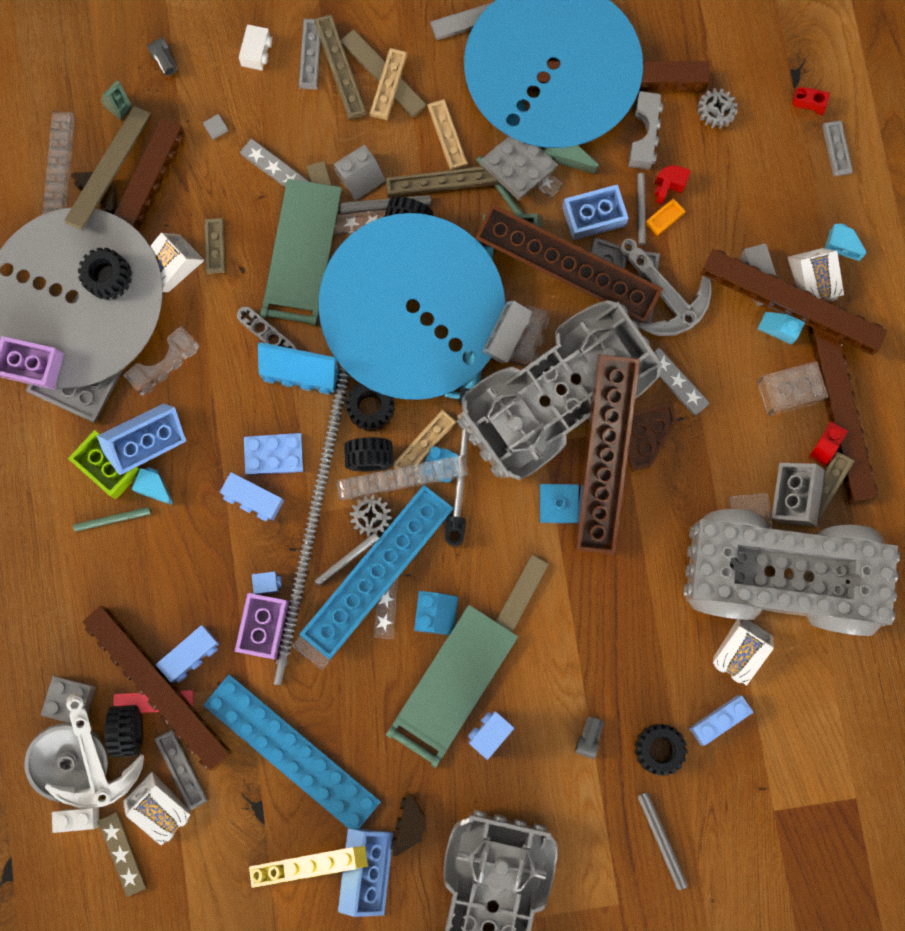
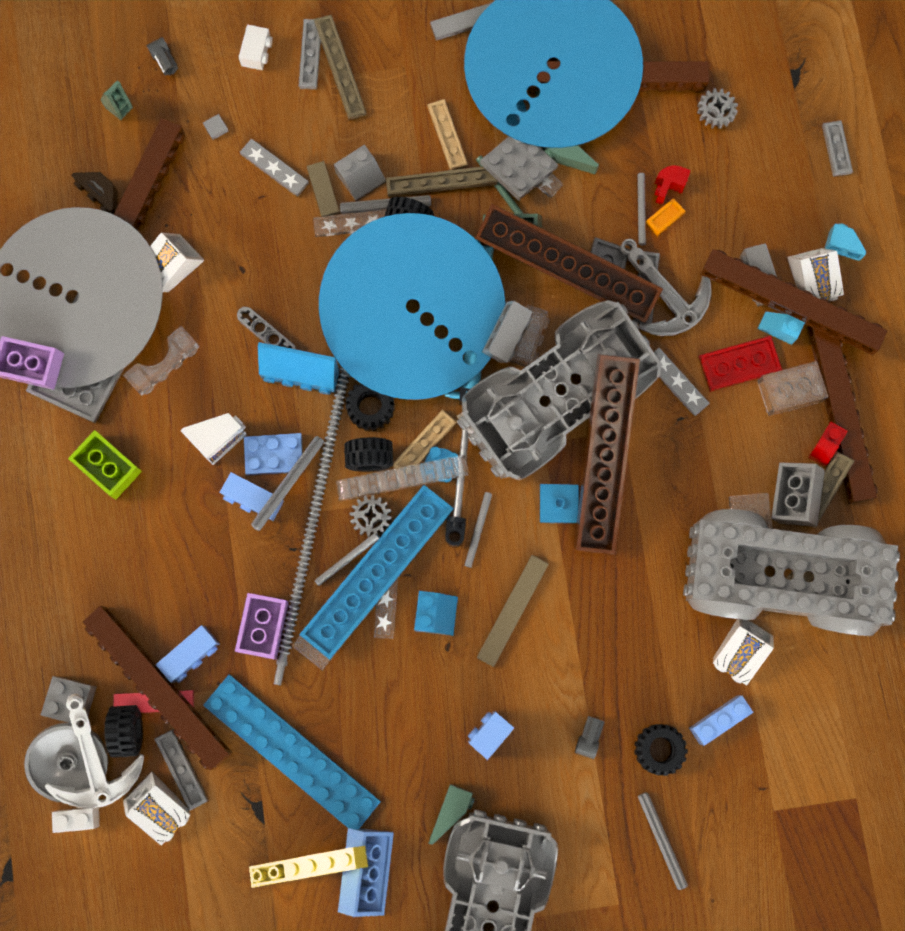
clear beam [42,111,75,215] -> none
dark tan tile [65,106,151,231] -> none
sand green bar [73,507,151,532] -> none
black tyre [78,247,132,300] -> none
light blue slope [97,403,186,475] -> none
dark tan tile [98,812,147,897] -> none
medium azure slope [132,467,173,505] -> none
dark tan tile [204,218,226,274] -> none
light blue brick [252,572,282,595] -> none
sand green flag [260,179,342,326] -> none
dark tan tile [341,29,426,118] -> none
tan tile [370,48,407,121] -> none
sand green flag [386,605,518,768] -> none
dark brown slope [390,793,426,856] -> none
light blue brick [562,184,629,241] -> none
light grey arch [628,91,663,170] -> none
reddish brown plate [628,402,677,472] -> none
red leg [792,87,830,116] -> none
none -> white slope [180,413,247,465]
none -> light grey axle [251,436,324,531]
none -> sand green slope [429,784,475,845]
none -> light grey bar [464,492,492,568]
none -> red tile [698,335,783,392]

